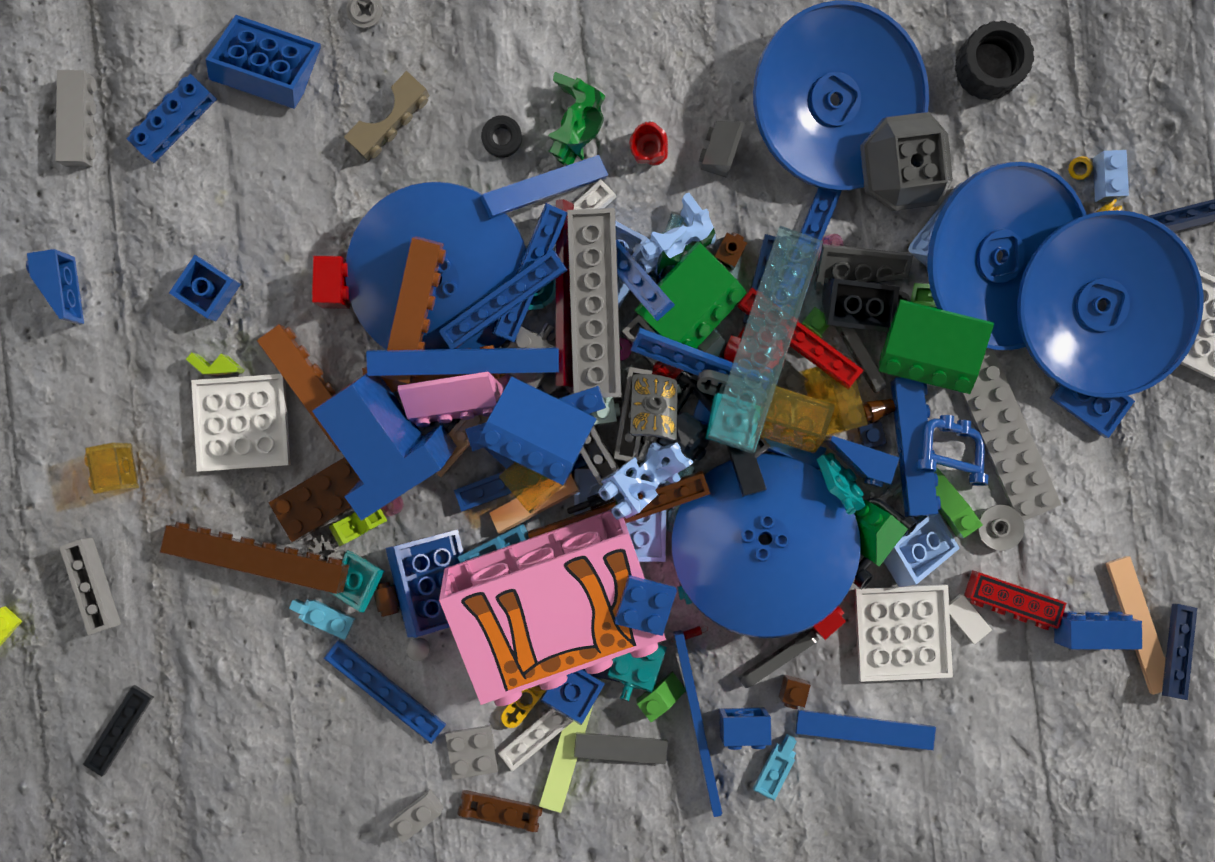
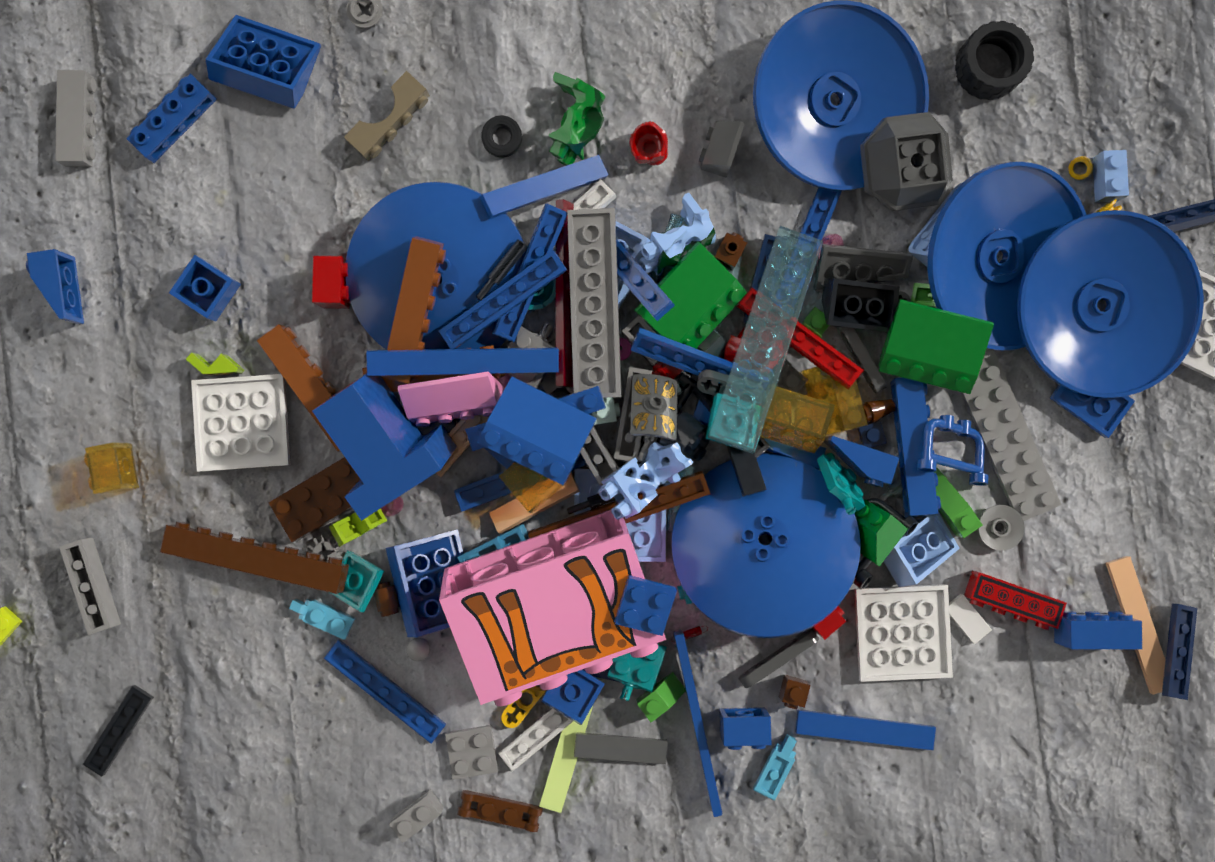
none -> black axle [476,239,528,301]

